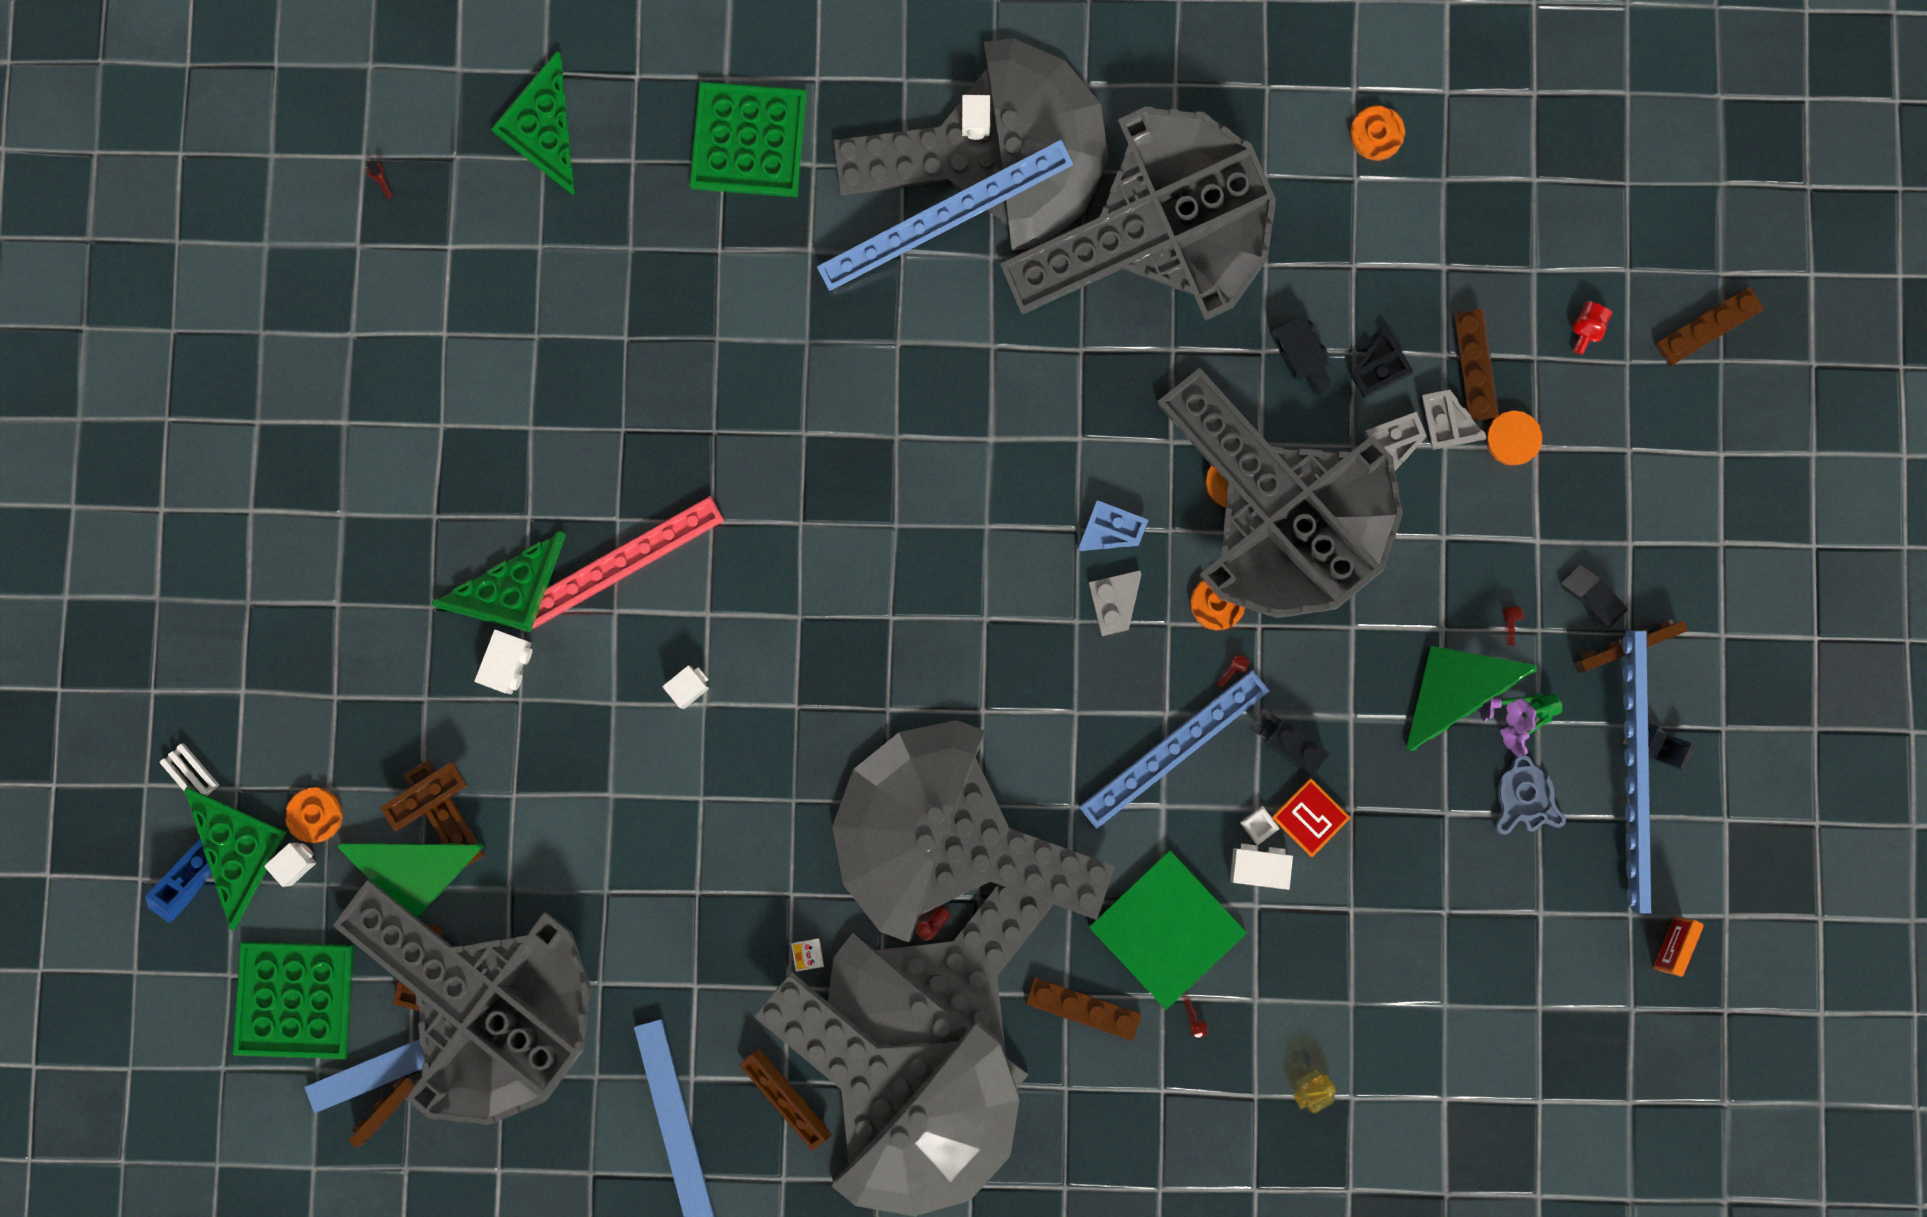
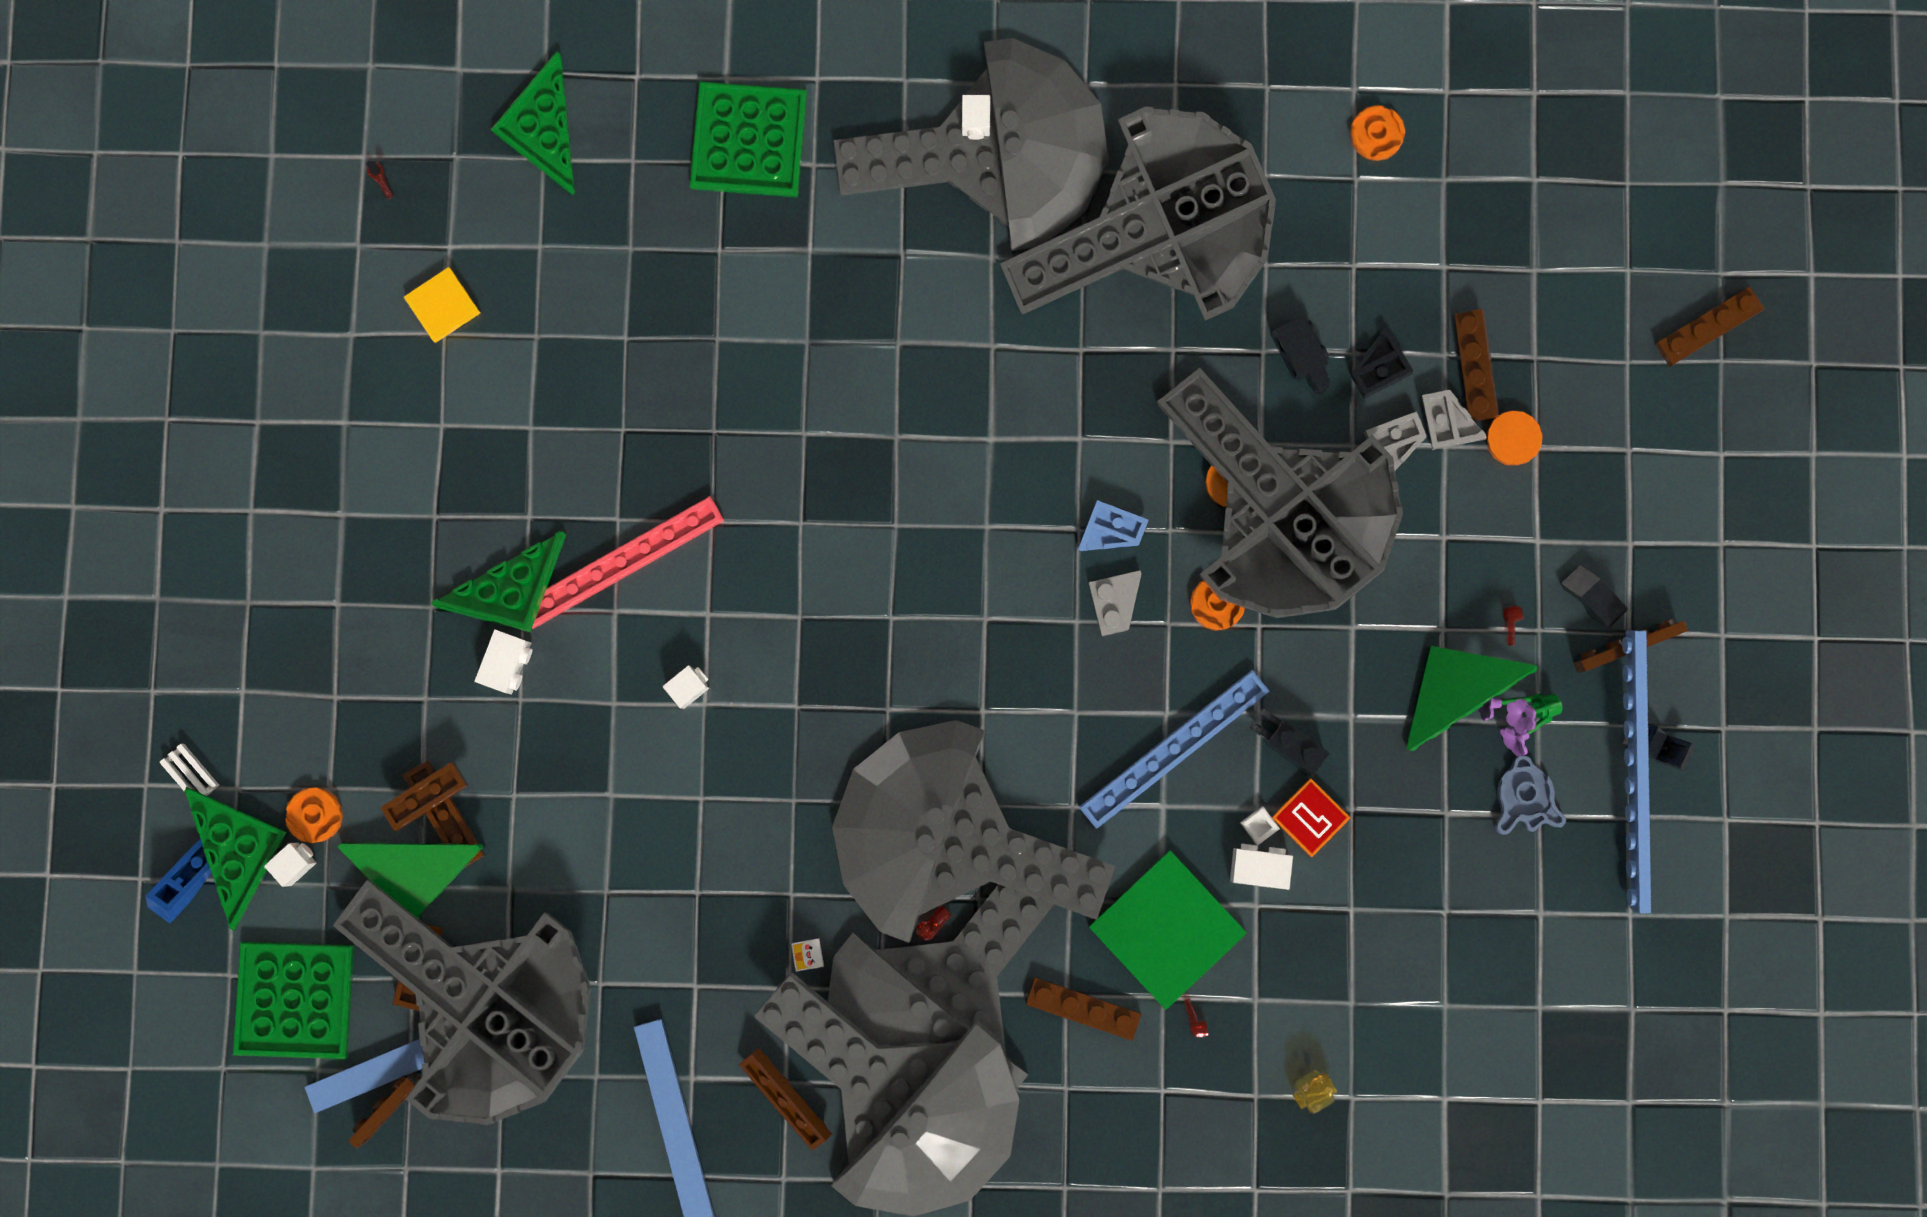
medium blue plate [817,140,1074,291] -> none
clear red hand [1216,655,1250,688] -> none
red piece [1572,301,1613,355] -> none
tile [1653,916,1703,977] -> none
none -> yellow tile [404,267,480,343]

